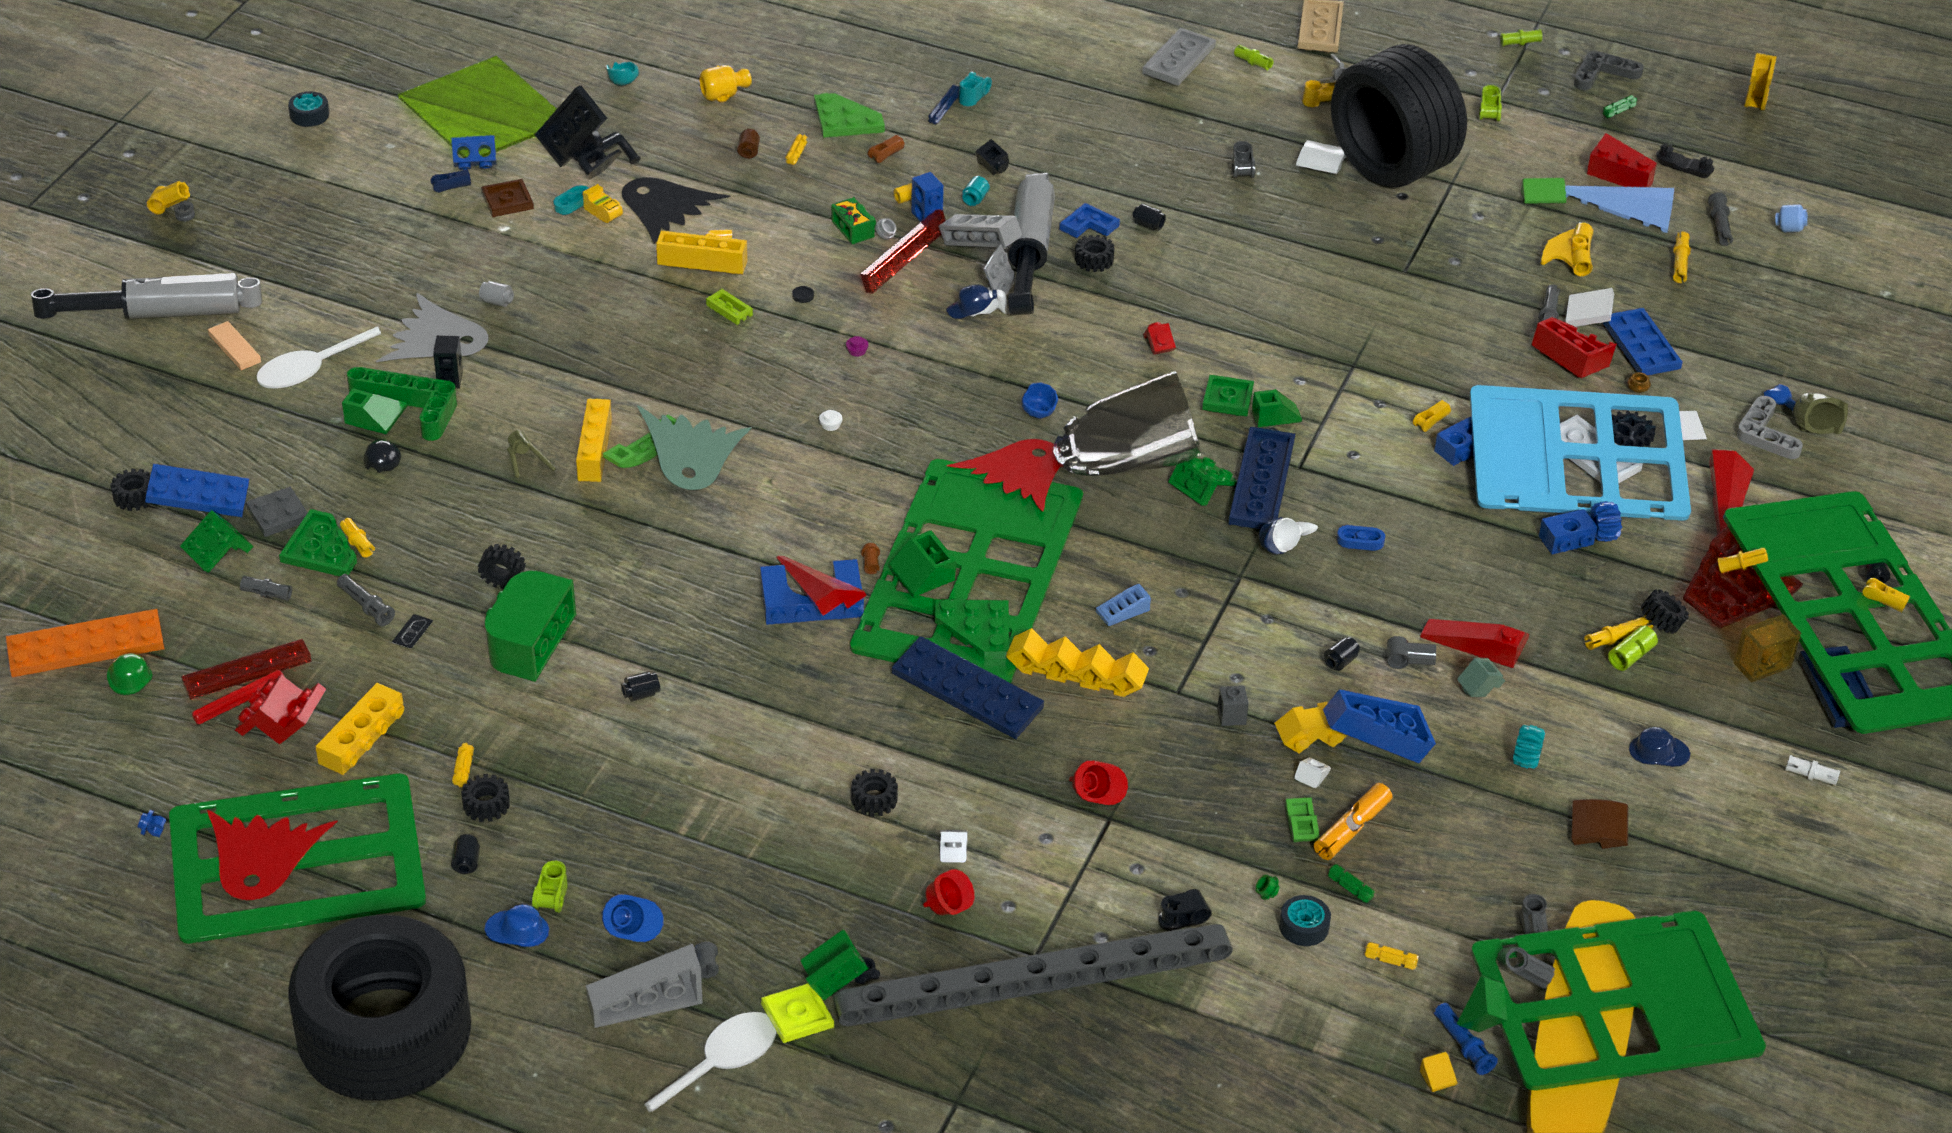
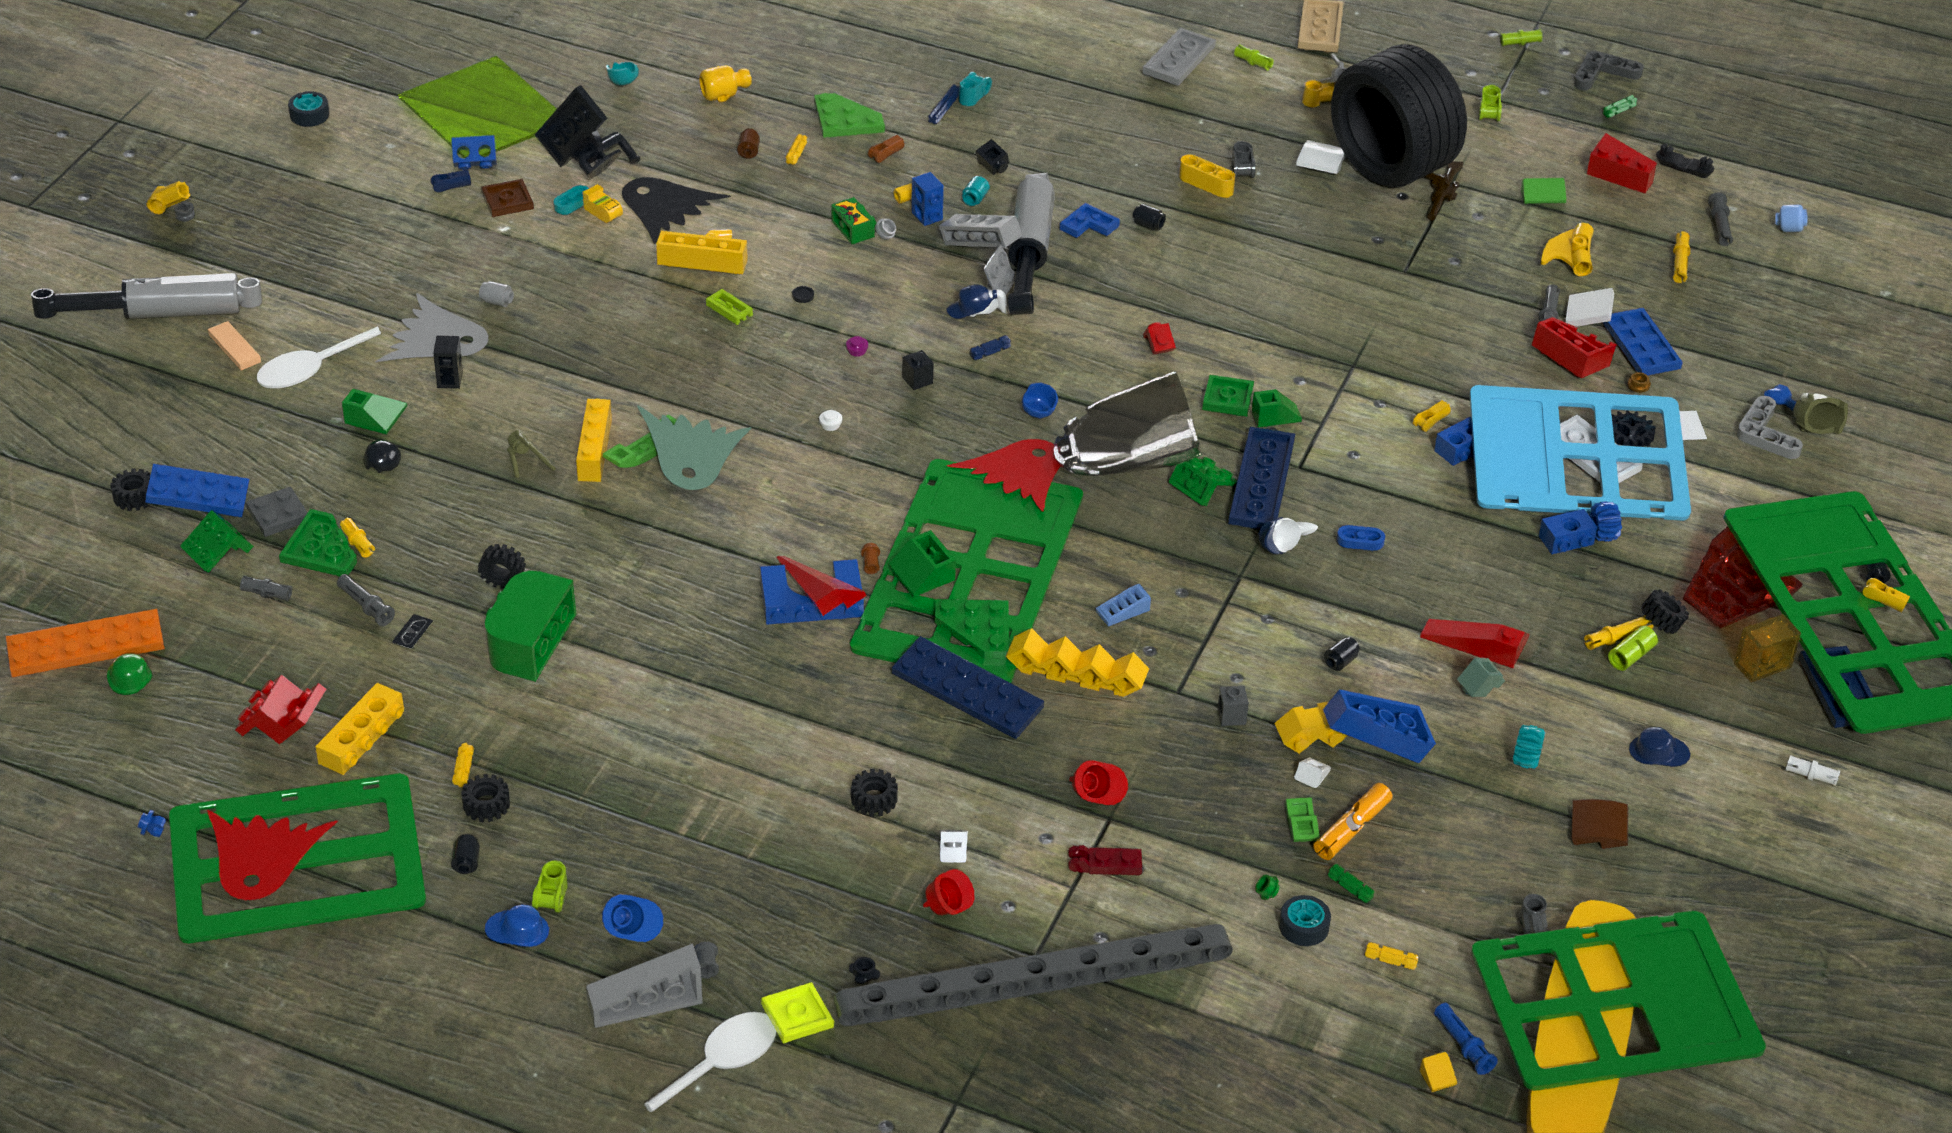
clear red plate [181,639,312,700] -> none
red axle [192,670,284,725] -> none
black tyre [288,915,471,1101] -> none
green beam [347,367,457,441] -> none
black brick [621,672,660,702] -> none
green bracket [801,930,868,1000] -> none
clear red plate [861,209,946,294] -> none
black tyre [1075,235,1115,272] -> none
black piece [1158,889,1212,931] -> none
dark grey piece [1386,636,1437,669] -> none
green slope [1456,975,1507,1033] -> none
dark grey piece [1497,947,1555,989] -> none
light blue wedge [1565,186,1674,233] -> none
red wedge [1709,449,1754,549] -> none
yellow axle [1718,548,1768,573] -> none
yellow piece [1744,53,1777,111] -> none
none -> black brick [902,350,934,390]
none -> dark blue axle [970,335,1011,360]
none -> dark red hinge [1068,845,1142,875]
none -> yellow beam [1179,154,1235,198]
none -> dark brown piece [1425,161,1464,221]

